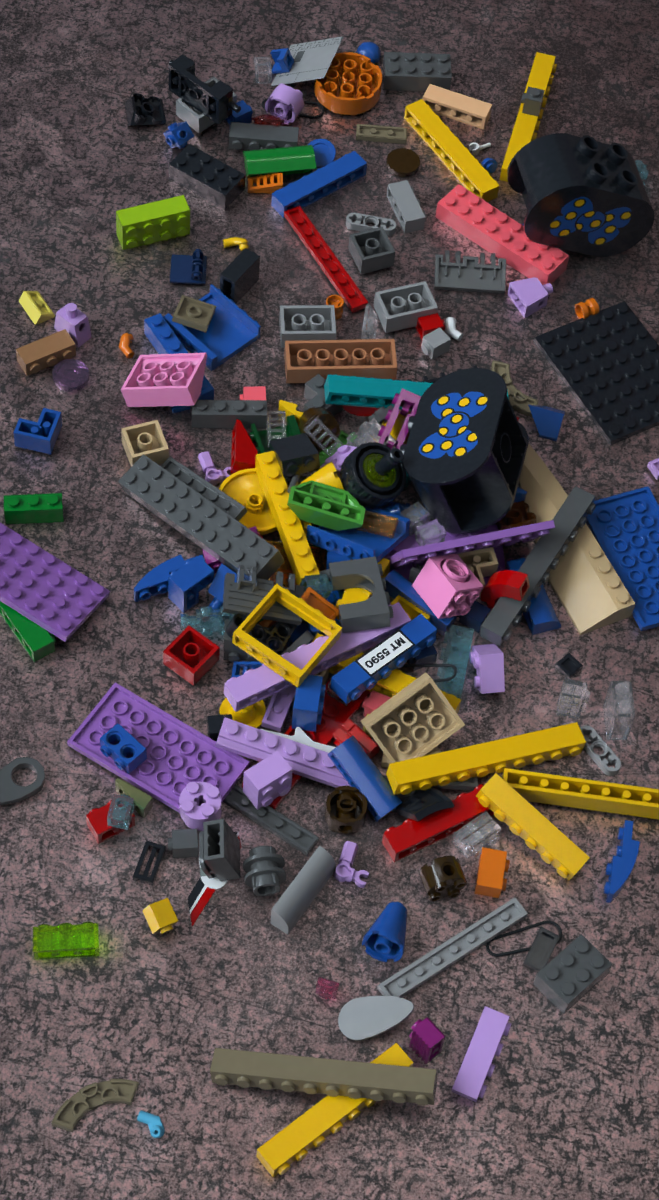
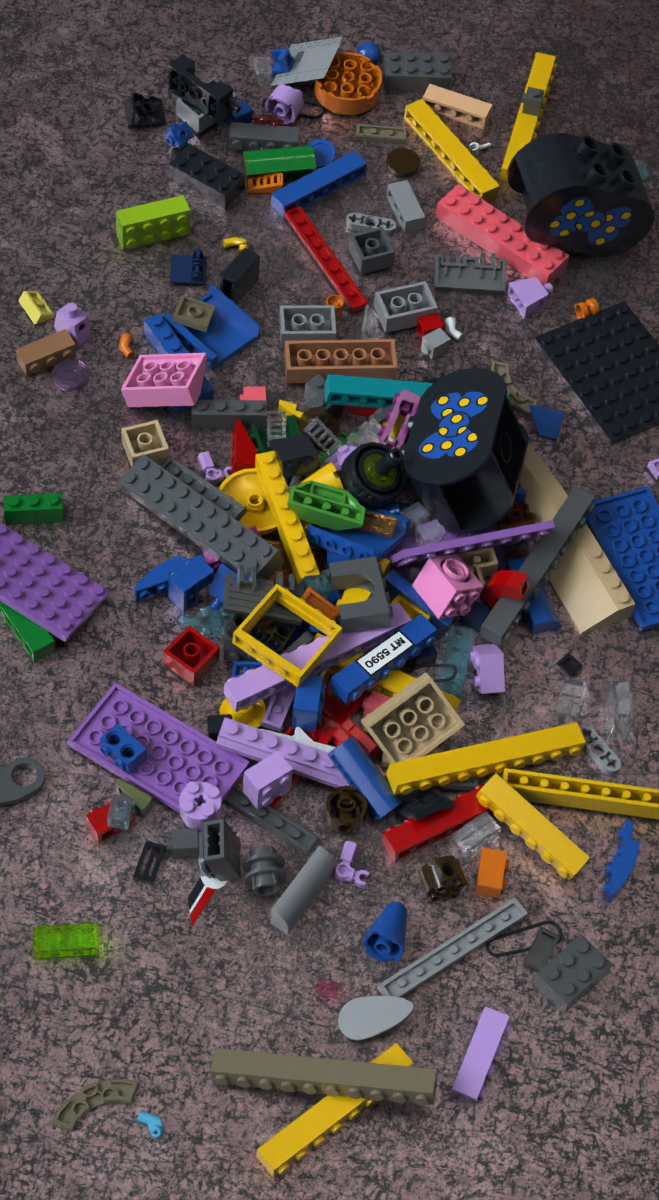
blue brick [13,408,62,455] -> none
yellow brick [142,898,178,934] -> none
magenta brick [409,1017,446,1064] -> none
blue plate [481,158,498,174] -> none

